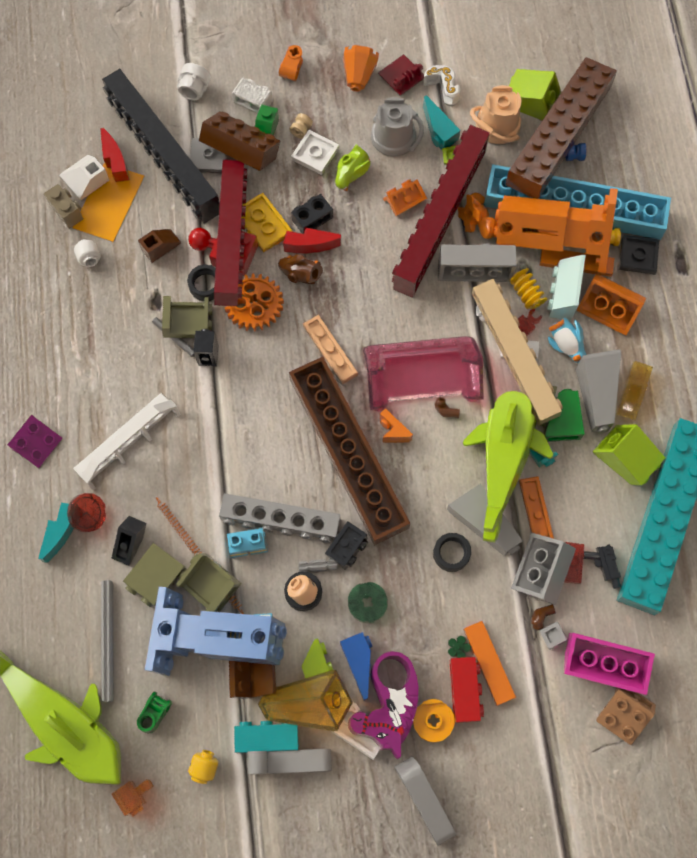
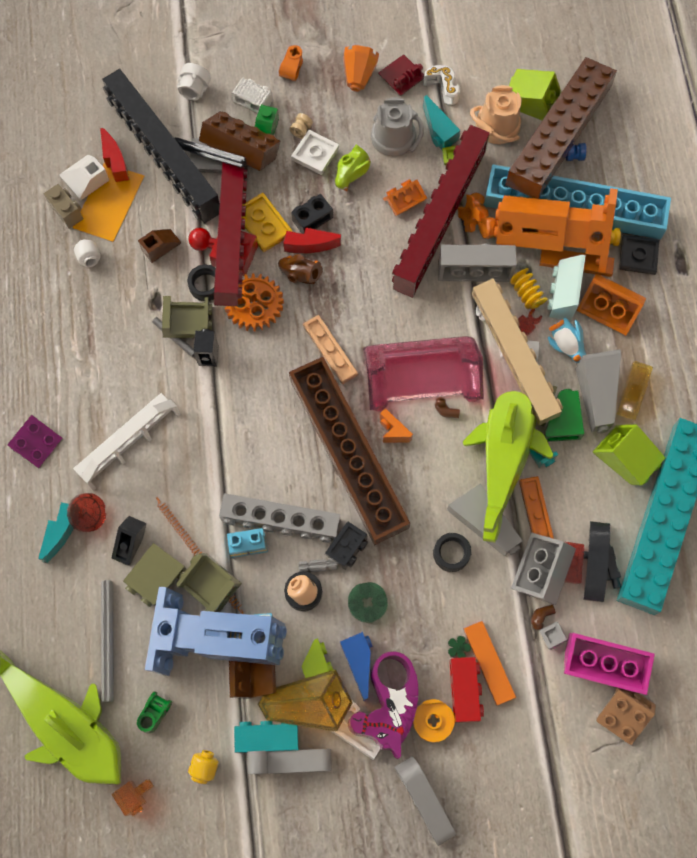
none -> axle [174,137,247,168]
none -> black slope [583,521,610,602]

